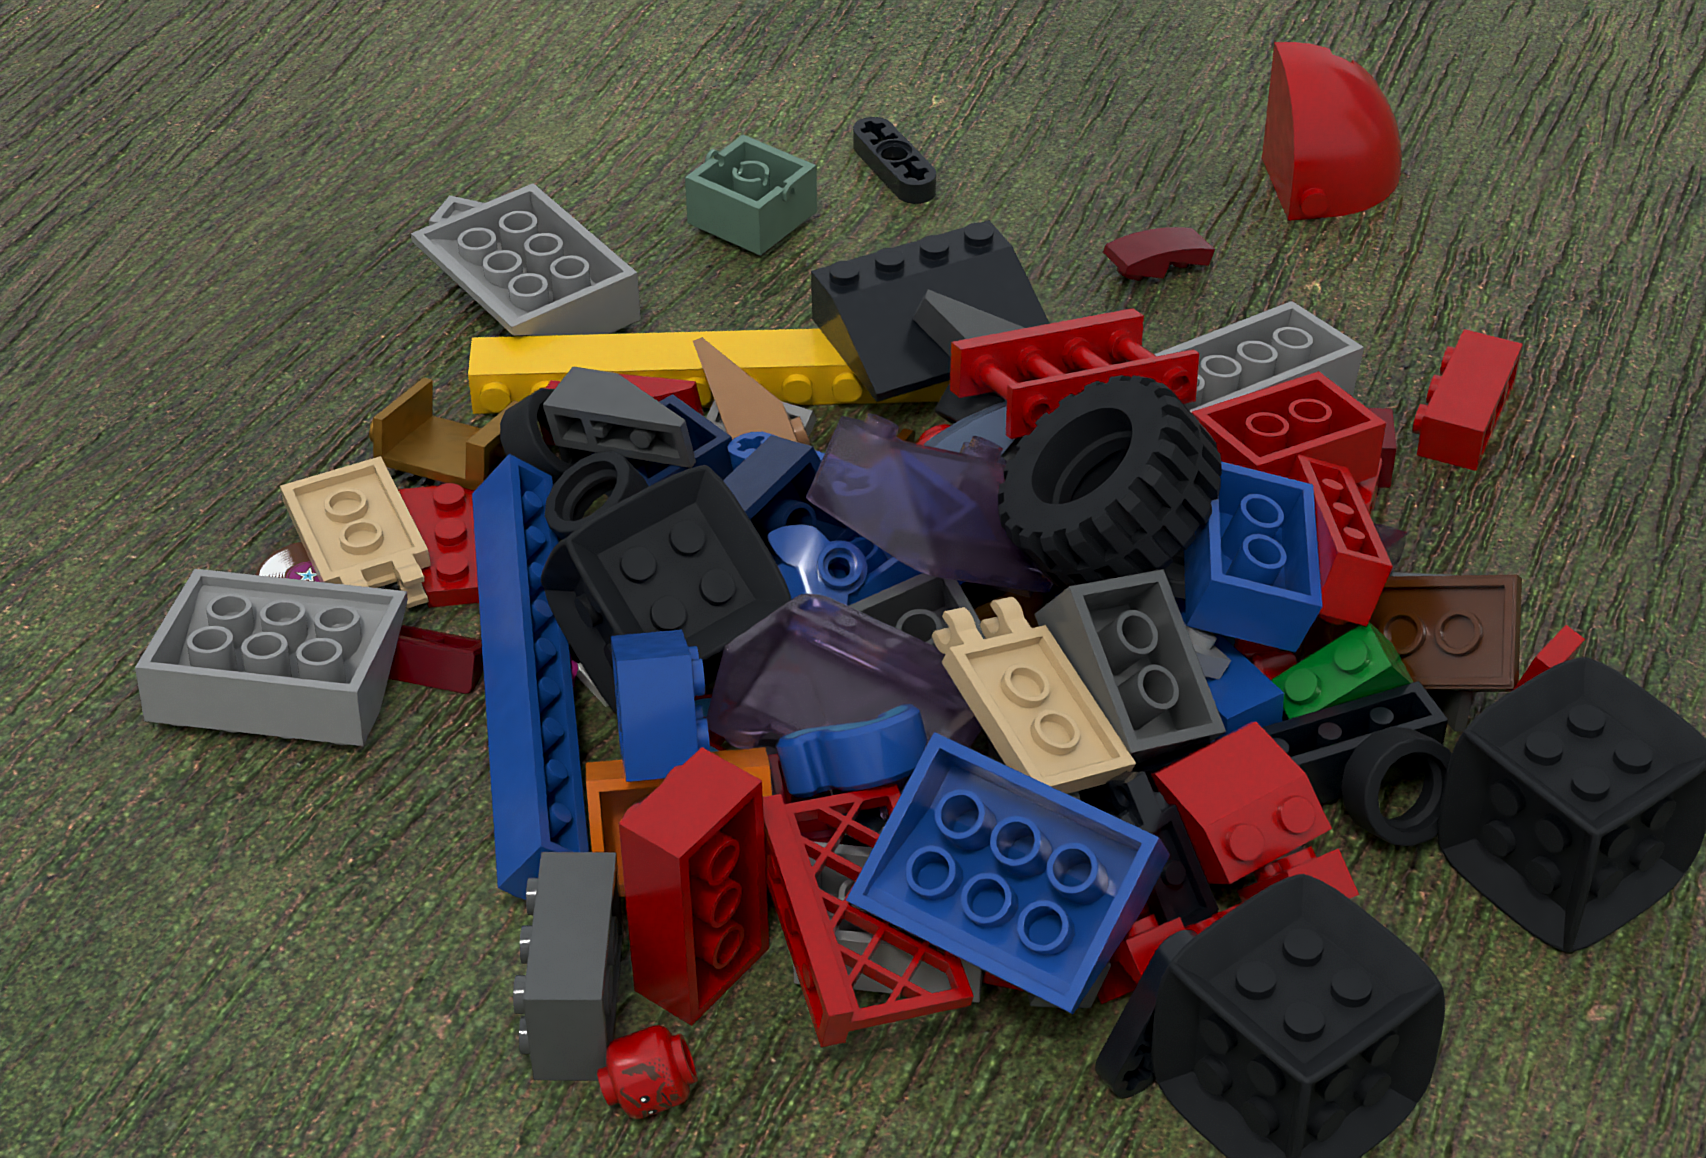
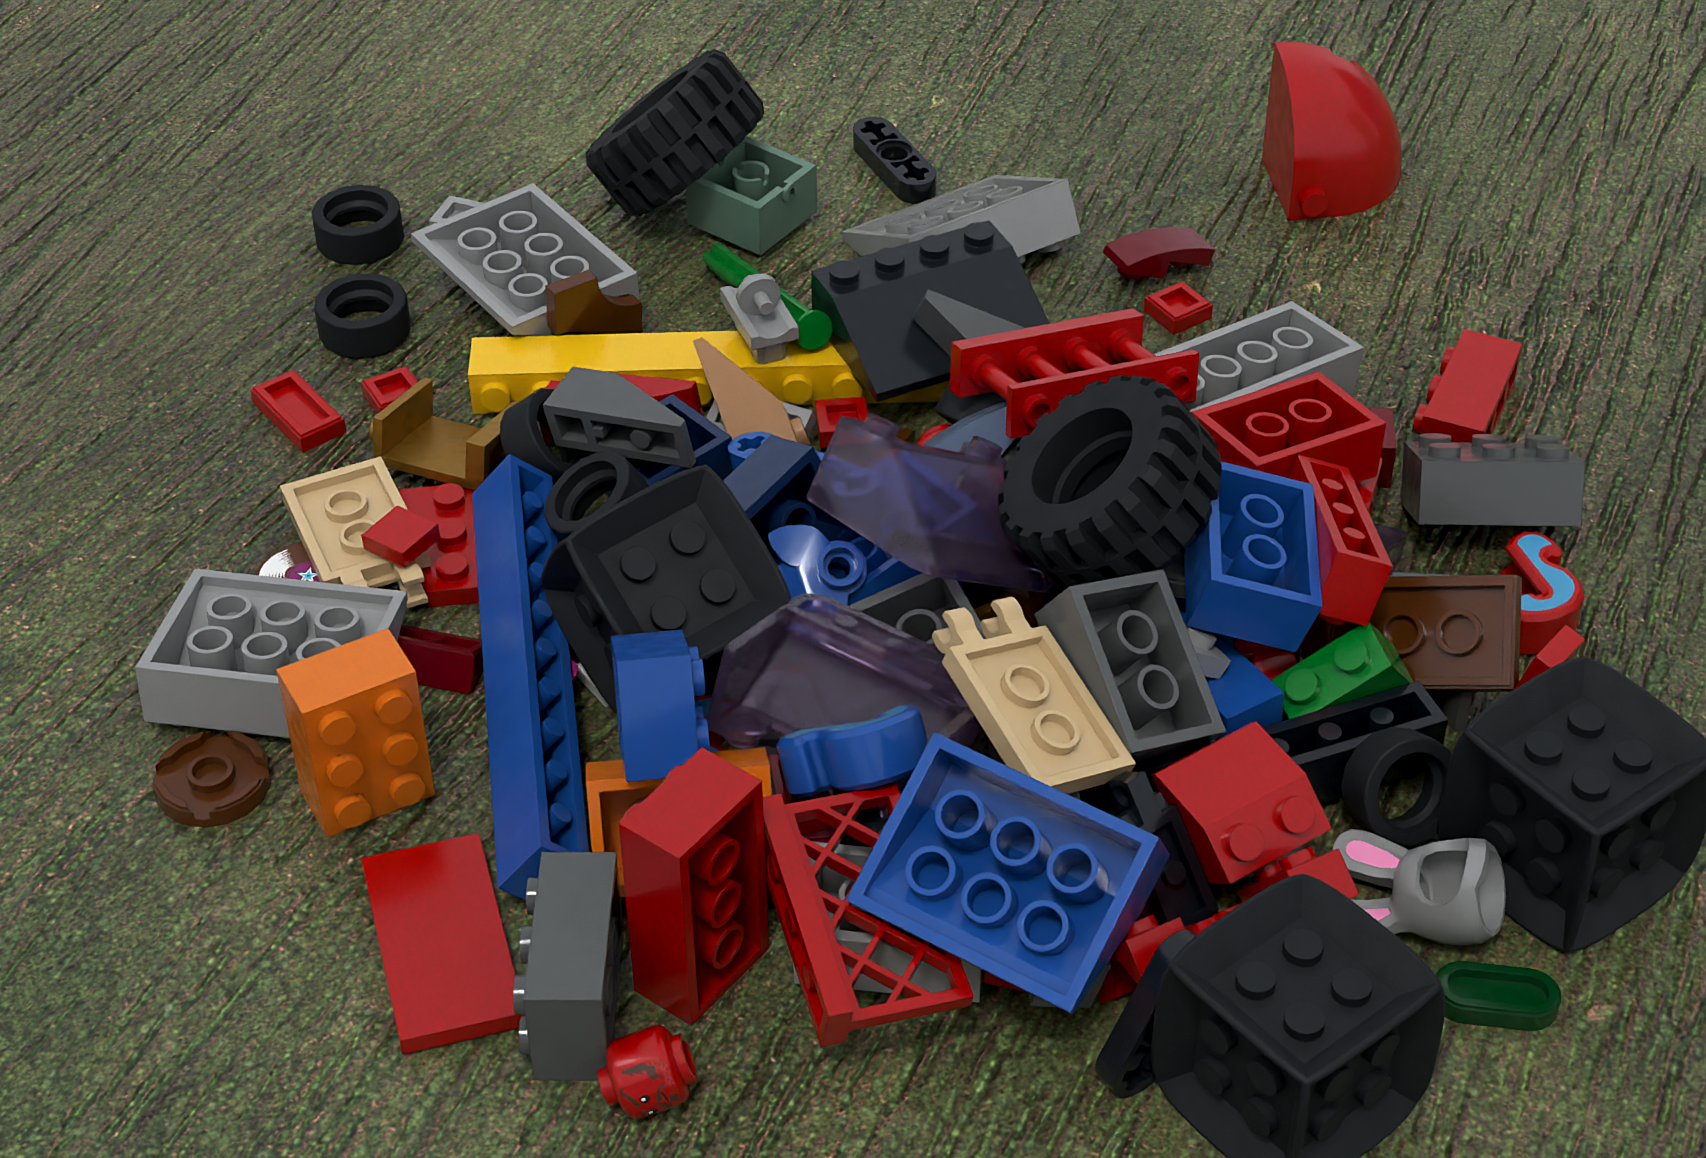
none -> reddish brown tile [152,731,271,828]
none -> red tile [250,370,347,453]
none -> orange brick [276,628,435,837]
none -> black tyre [312,185,404,265]
none -> black tyre [314,273,410,358]
none -> red tile [361,366,418,414]
none -> red tile [361,506,441,568]
none -> red tile [361,833,525,1055]
none -> reddish brown tile [545,270,643,335]
none -> black tyre [585,49,764,217]
none -> green axle [703,243,833,350]
none -> light grey hips [720,273,799,364]
none -> red plate [815,397,871,448]
none -> light grey slope [841,175,1081,264]
none -> red tile [1144,281,1213,335]
none -> light grey piece [1333,829,1506,945]
none -> dark grey brick [1401,433,1585,526]
none -> dark green tile [1436,961,1561,1031]
none -> red animal [1501,532,1585,654]

